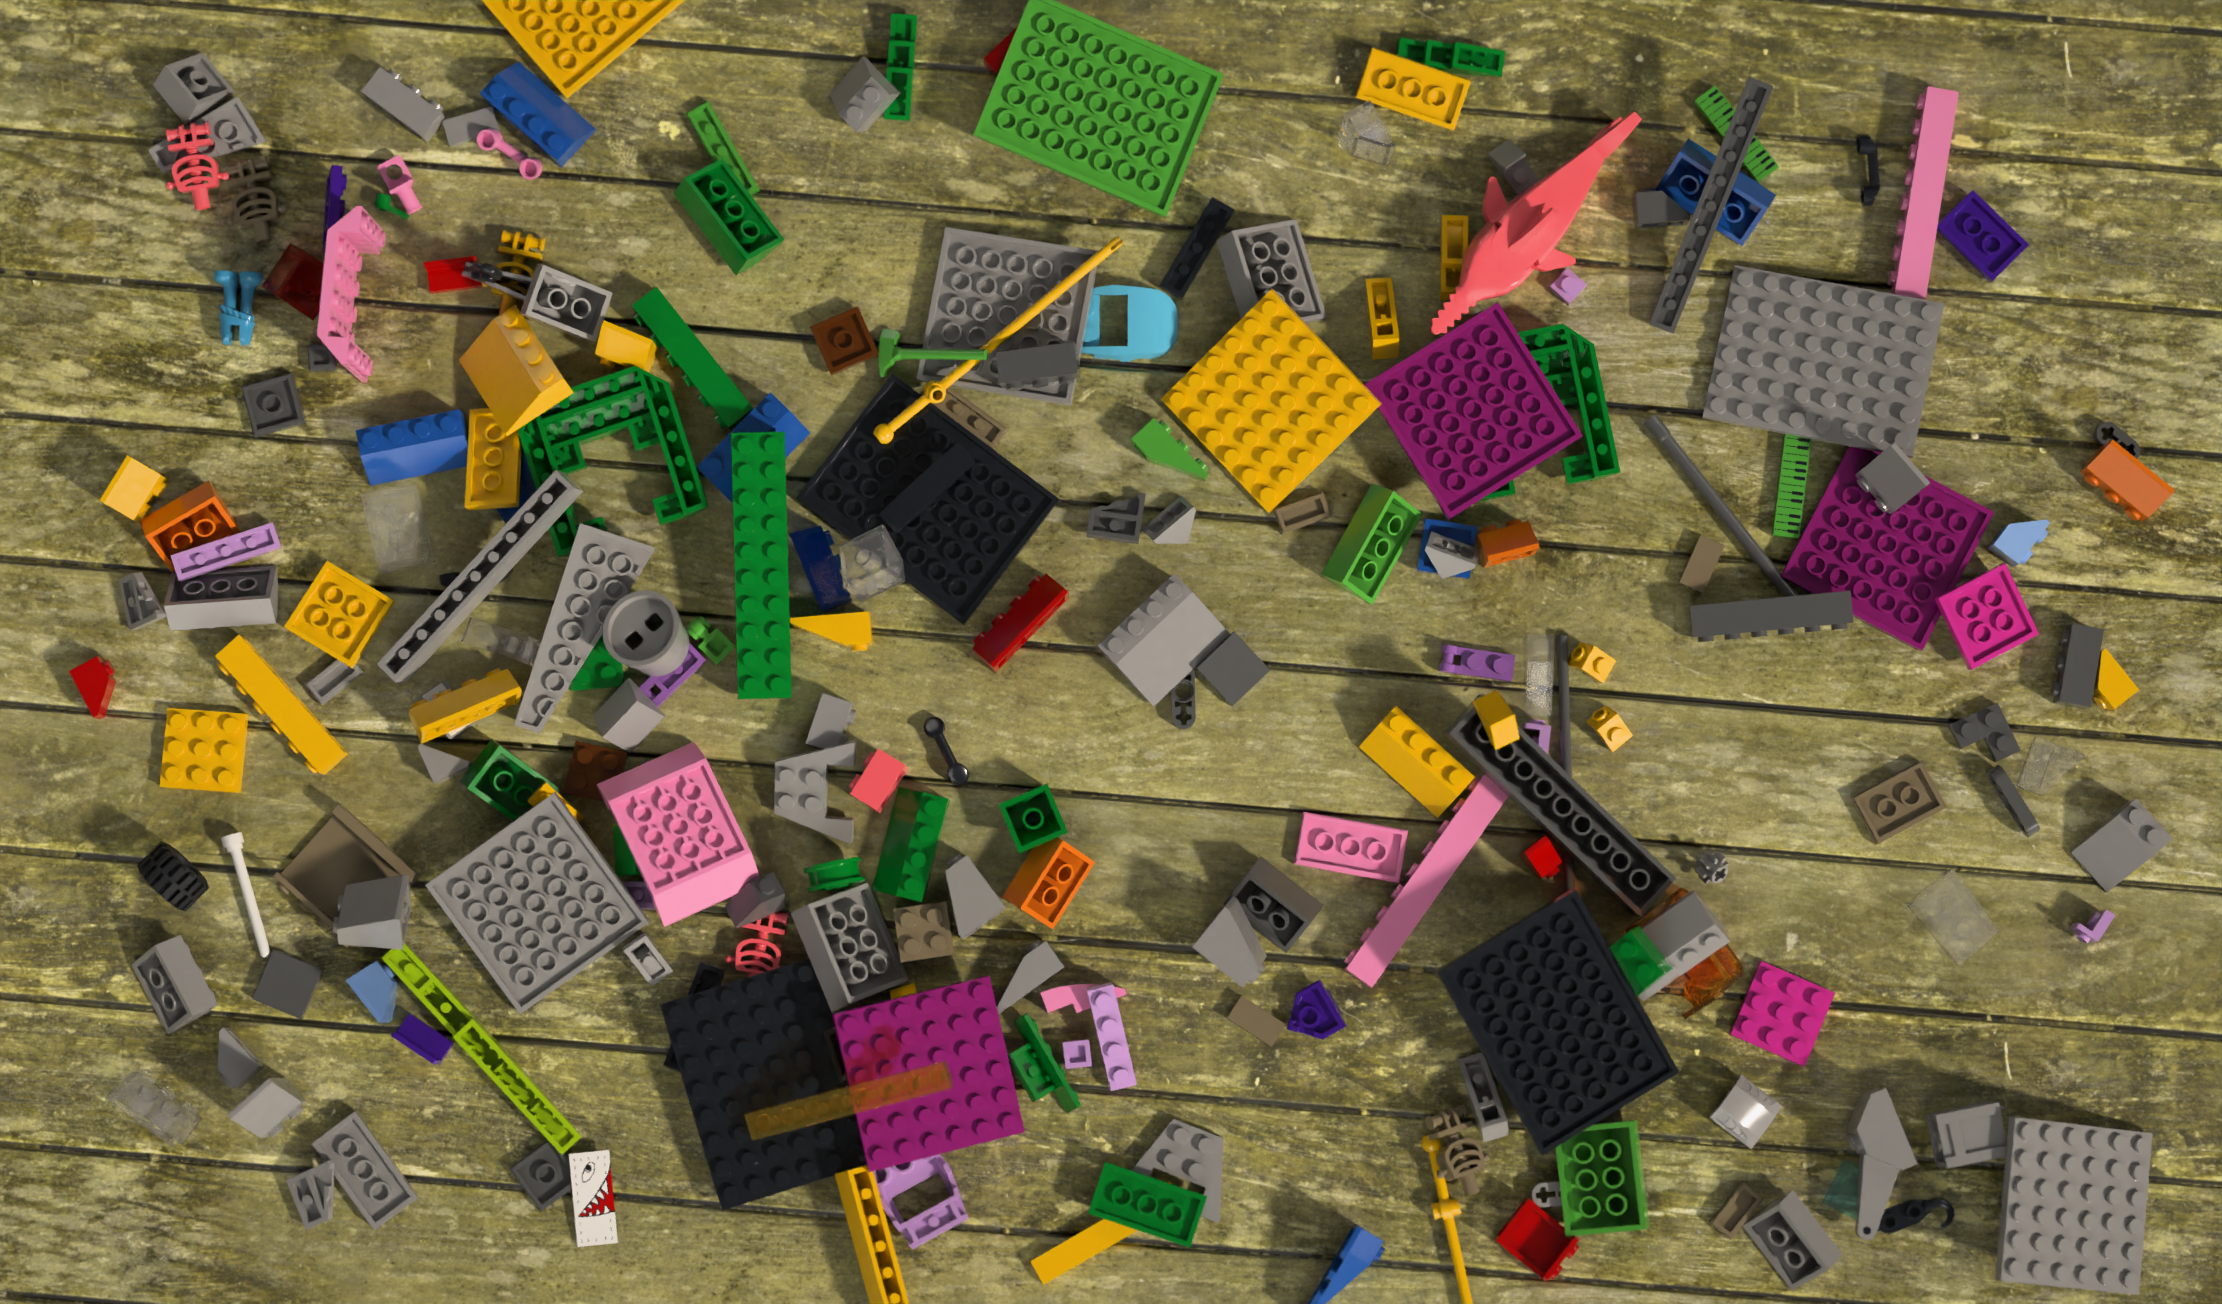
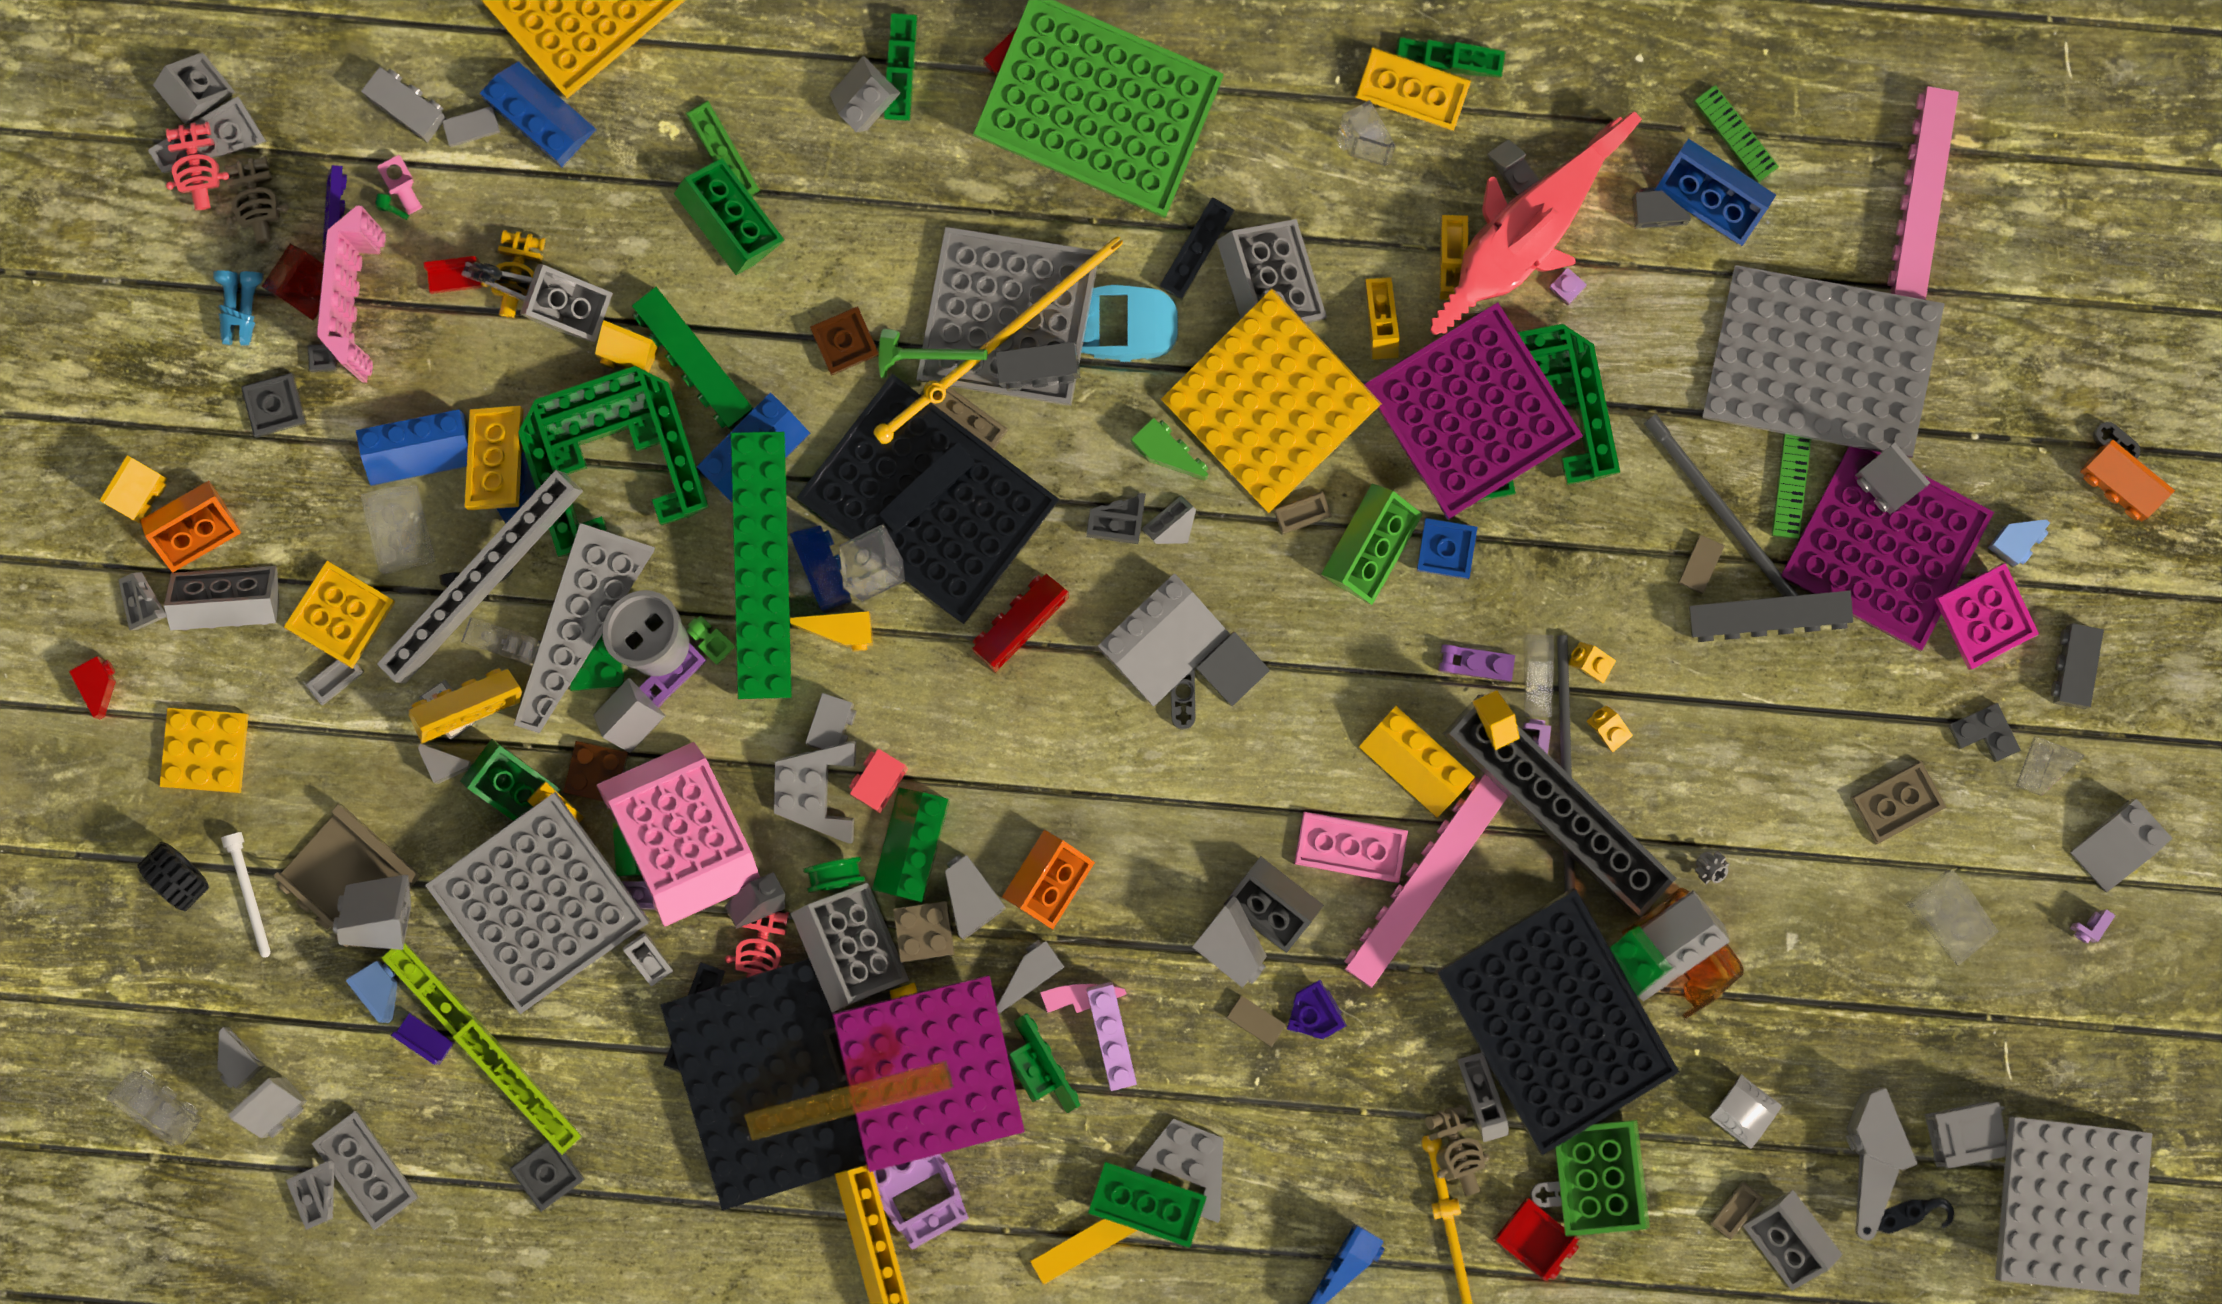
light grey slope [131,935,218,1035] -> none
lavender plate [170,522,282,581] -> none
yellow brick [215,635,349,775] -> none
dark grey tile [252,950,324,1019] -> none
yellow slope [459,305,574,436] -> none
bright pink bar [477,129,542,180] -> none
white sticker [569,1150,618,1247] -> none
black bar [923,717,969,785] -> none
green slope [998,784,1068,854] -> none
lavender plate [1063,1039,1092,1069] -> none
light grey slope [1425,531,1481,579] -> none
orange slope [1476,519,1540,568] -> none
red slope [1519,835,1562,880] -> none
dark grey plate [1649,77,1774,334] -> none
dark pink plate [1729,961,1835,1067] -> none
clear light blue piece [1822,1160,1859,1220] -> none
black bar [1856,134,1880,206] -> none
dark purple plate [1937,190,2029,283] -> none
dark grey beam [1986,765,2040,837] -> none
yellow slope [2093,648,2139,711] -> none

